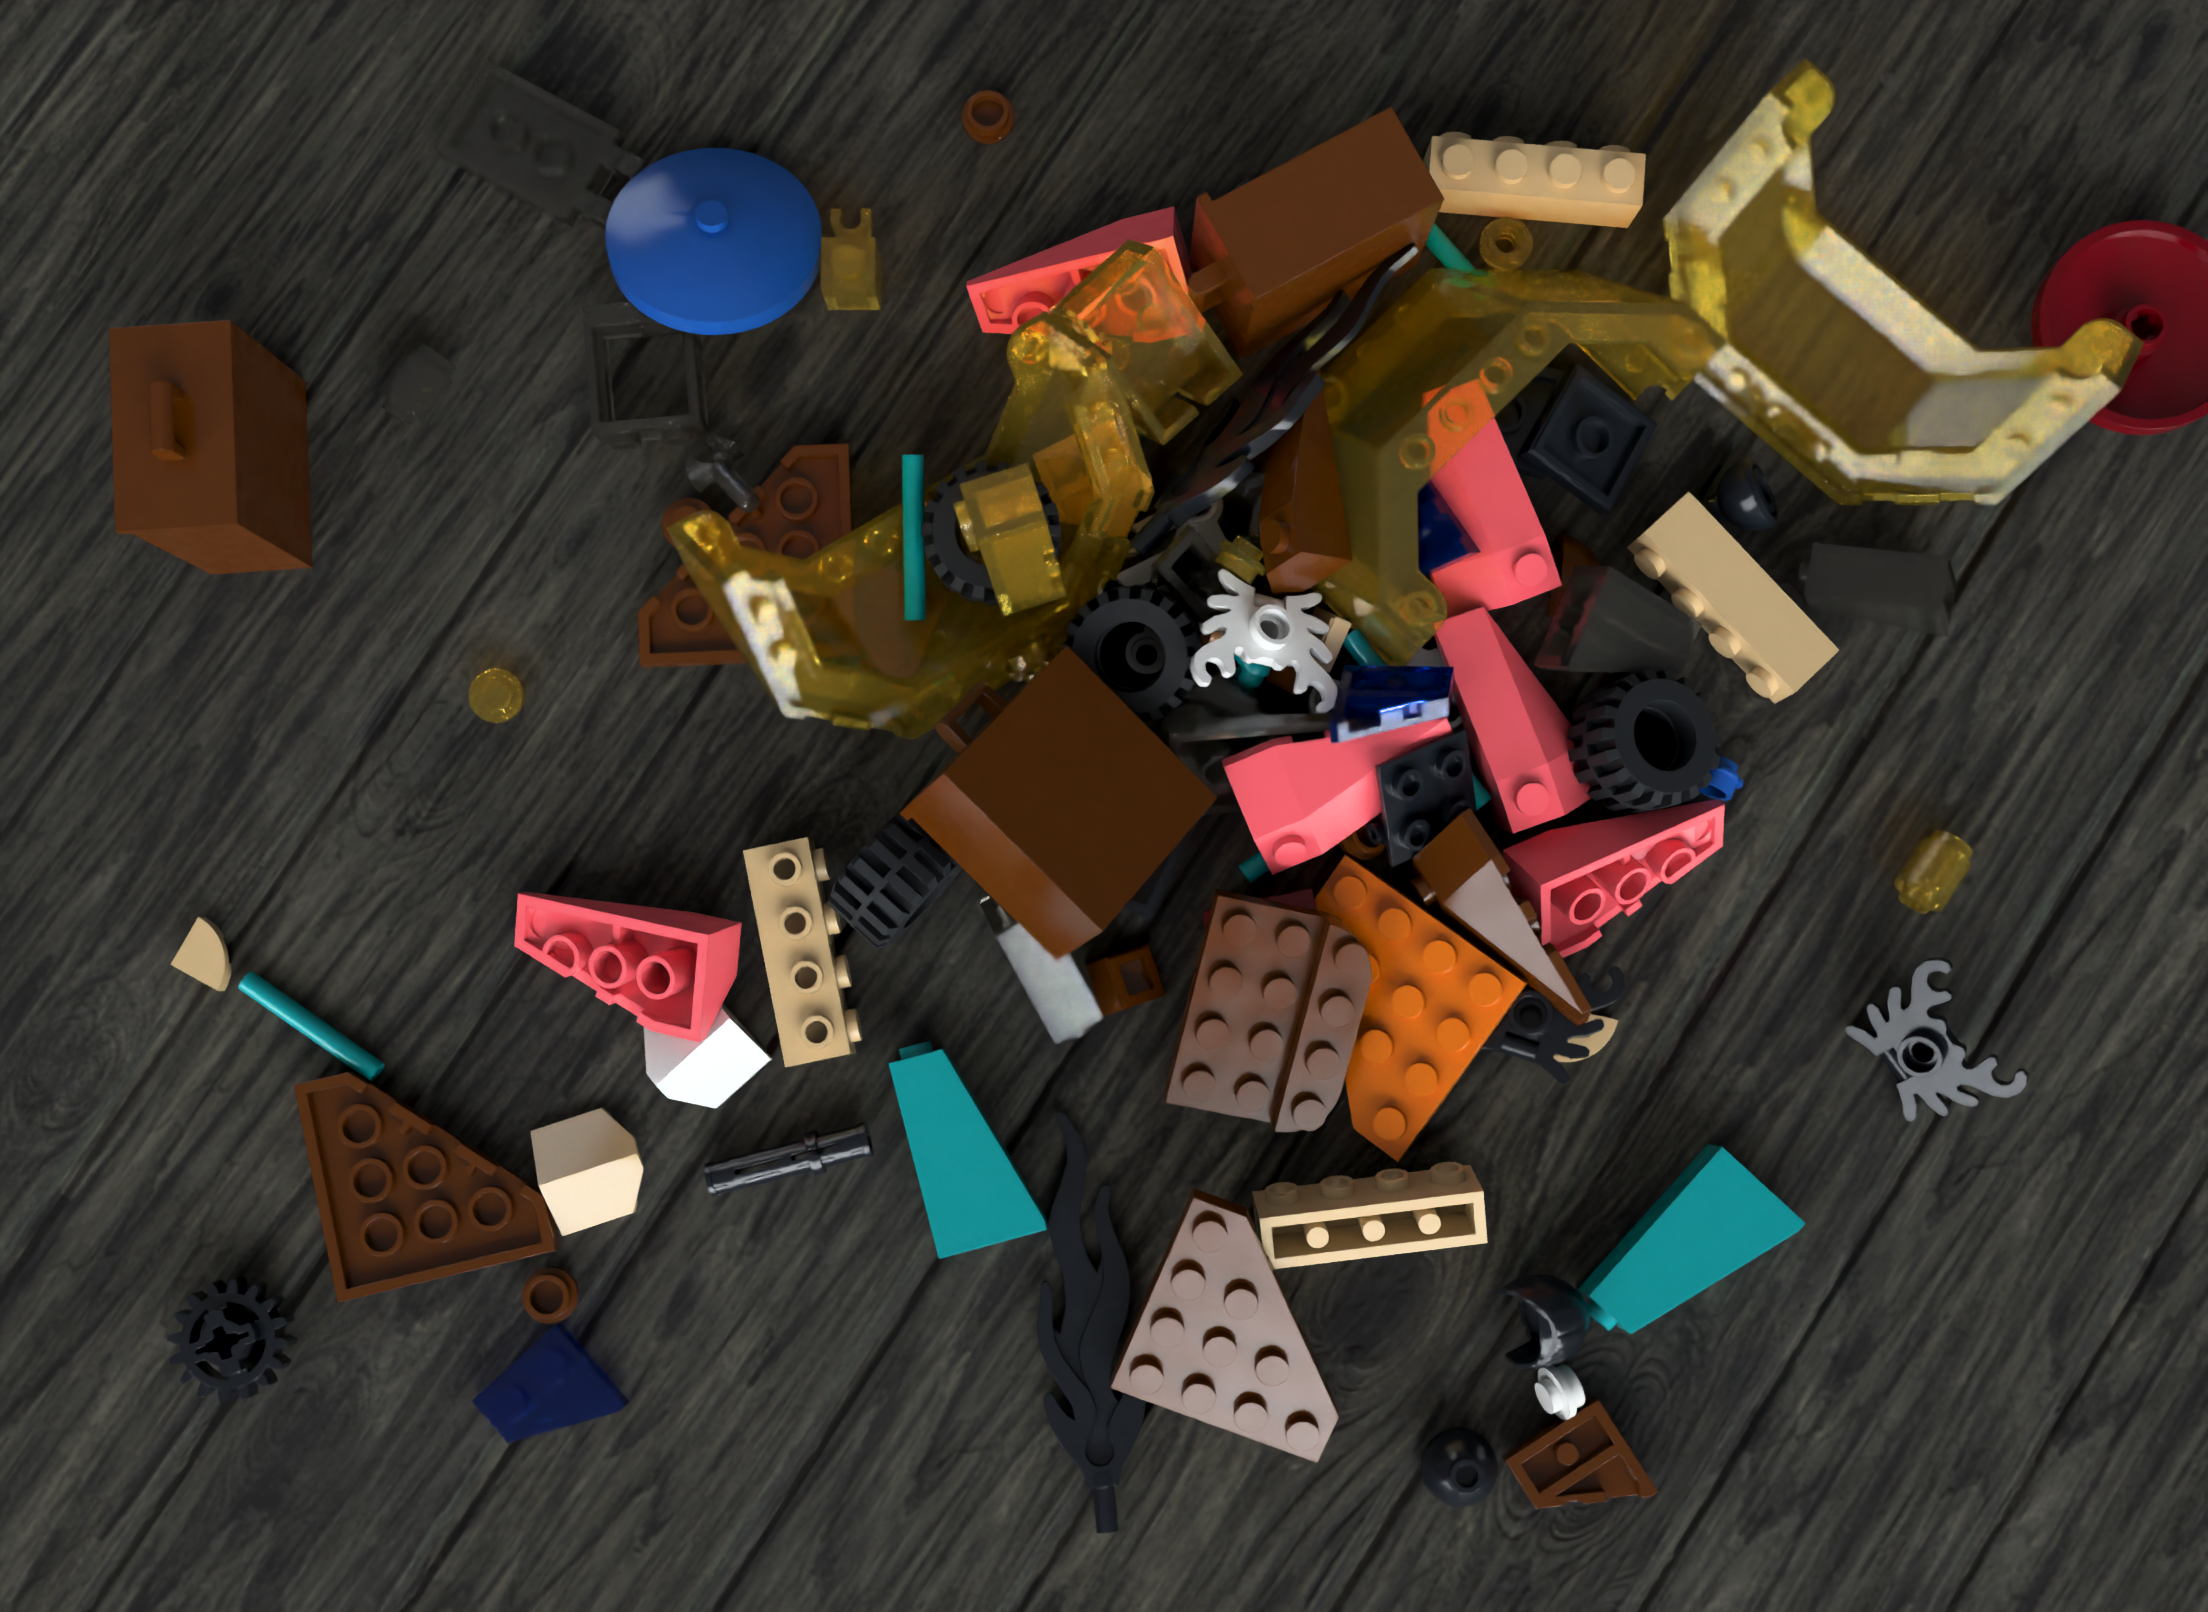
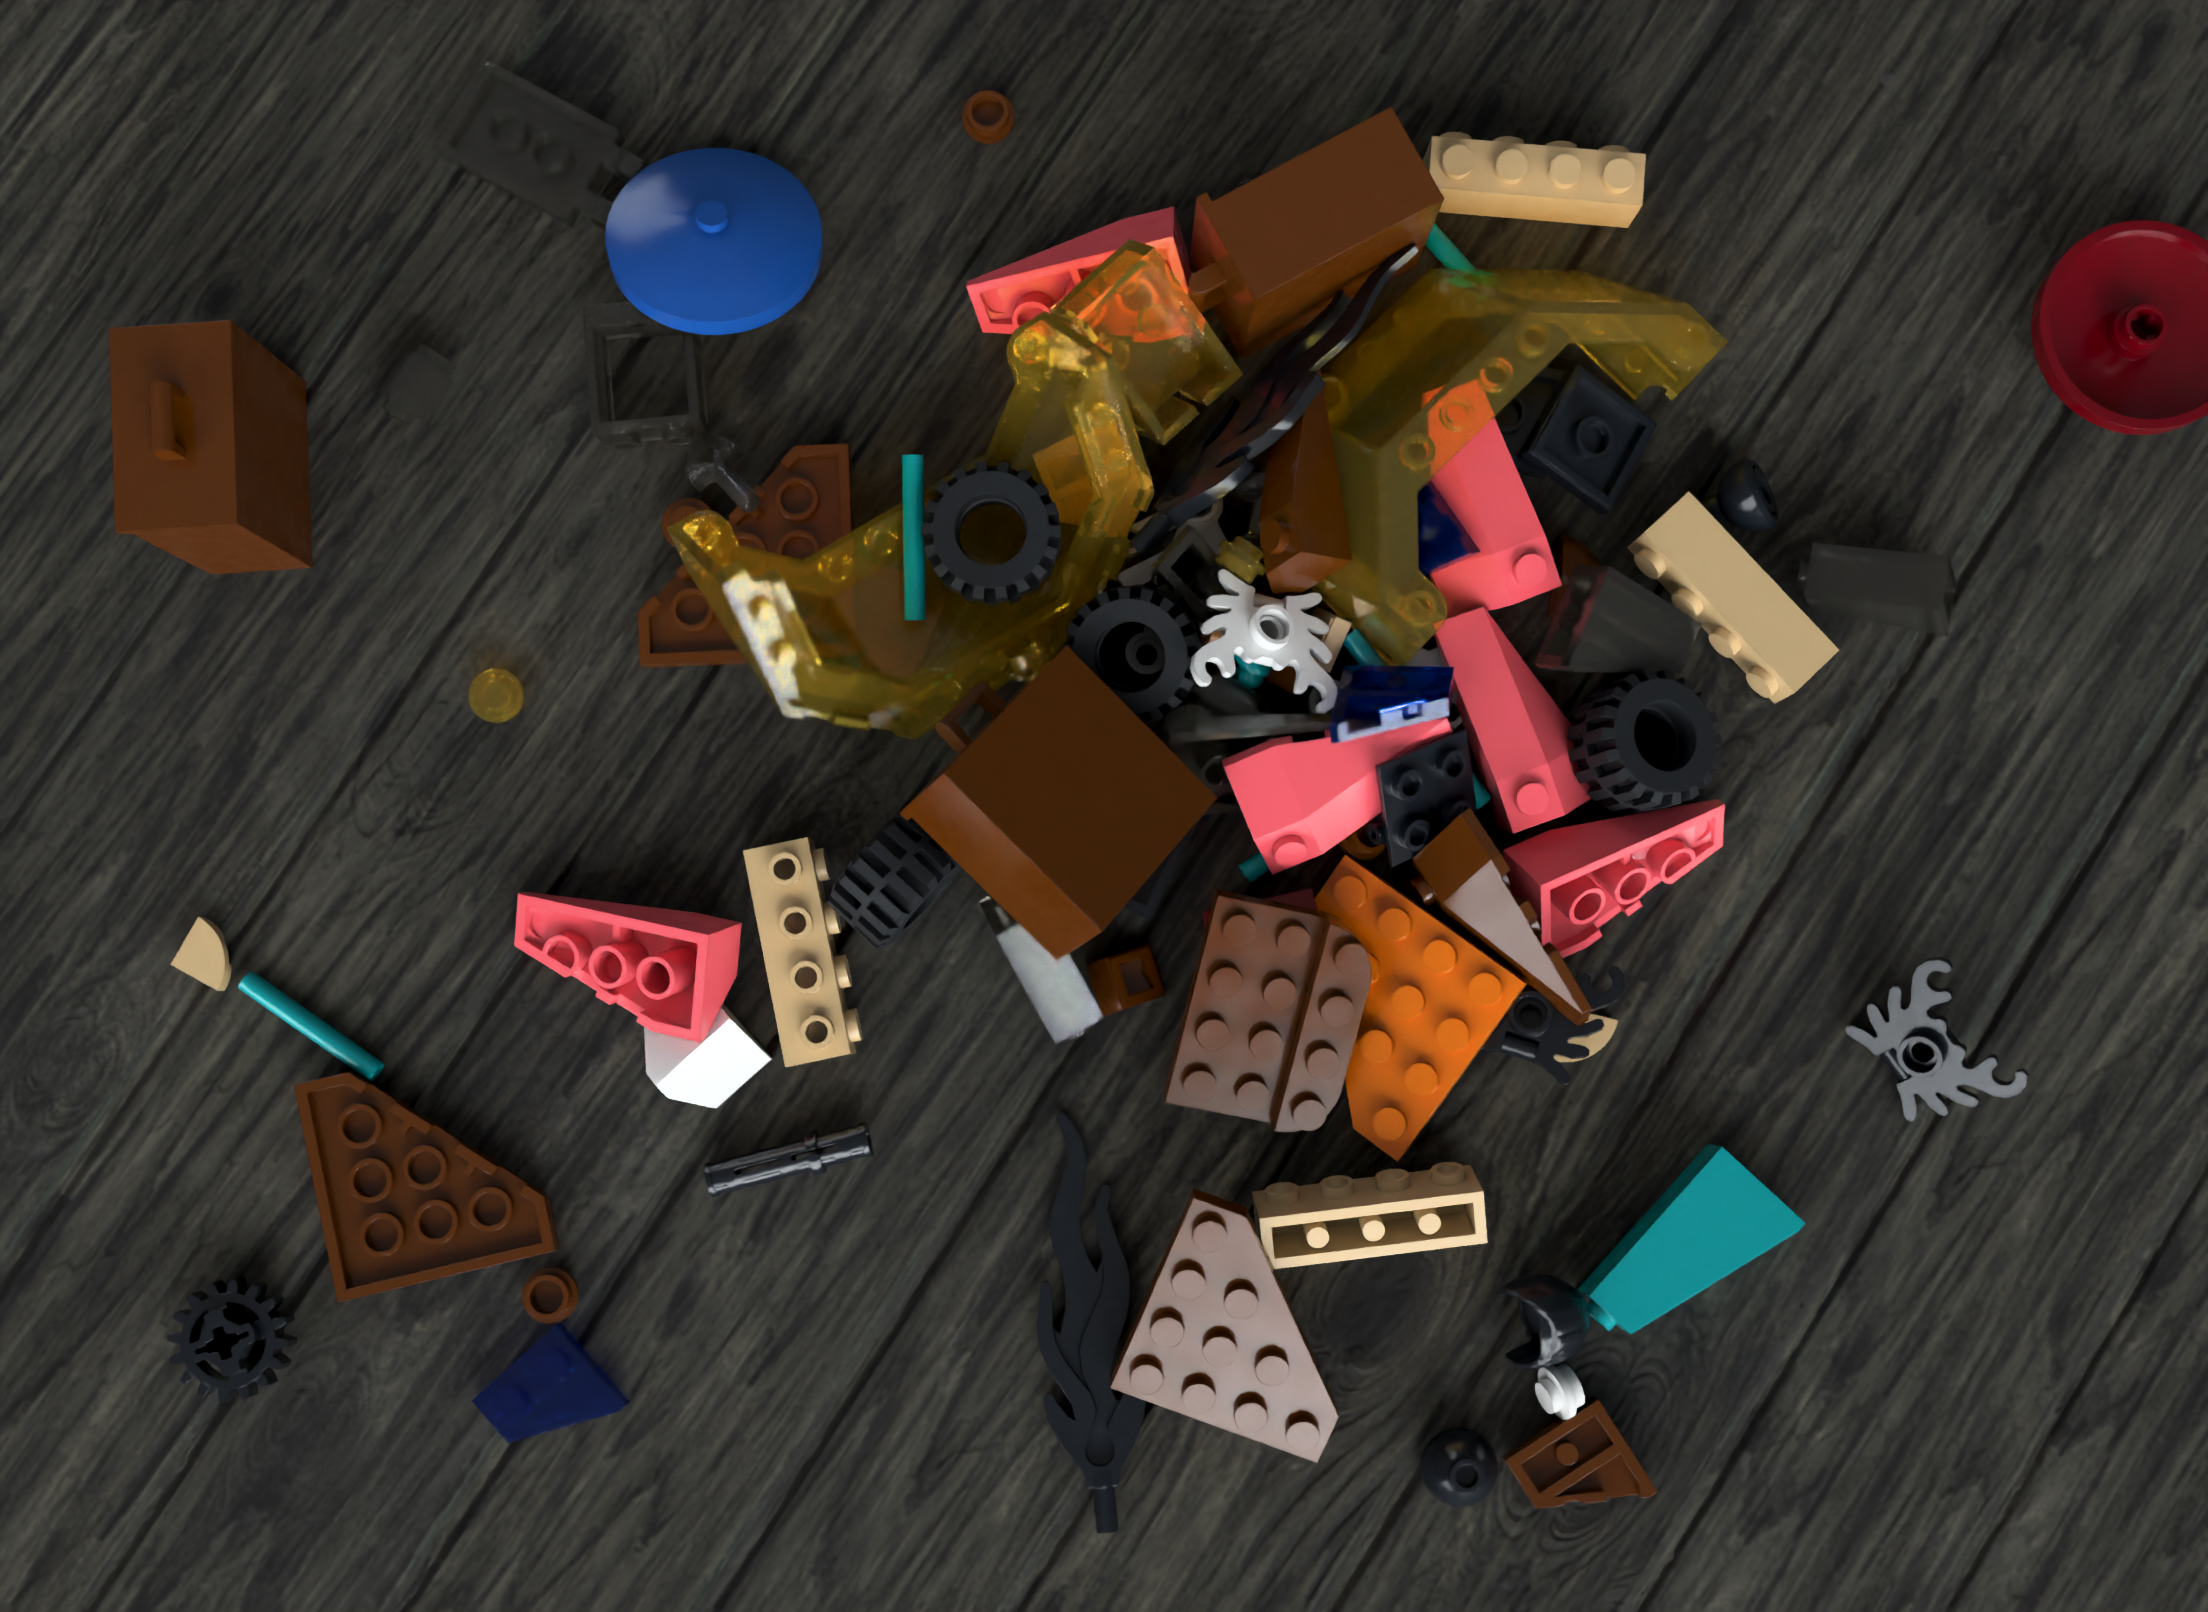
tan slope [530,1108,644,1236] -> none
clear yellow brick [821,208,881,310] -> none
teal slope [888,1041,1048,1259] -> none
clear yellow wedge [953,463,1067,616] -> none
clear yellow plate [1479,217,1533,271] -> none
clear yellow windscreen [1663,58,2144,505] -> none
blue plate [1698,755,1744,801] -> none
clear yellow brick [1894,830,1973,914] -> none

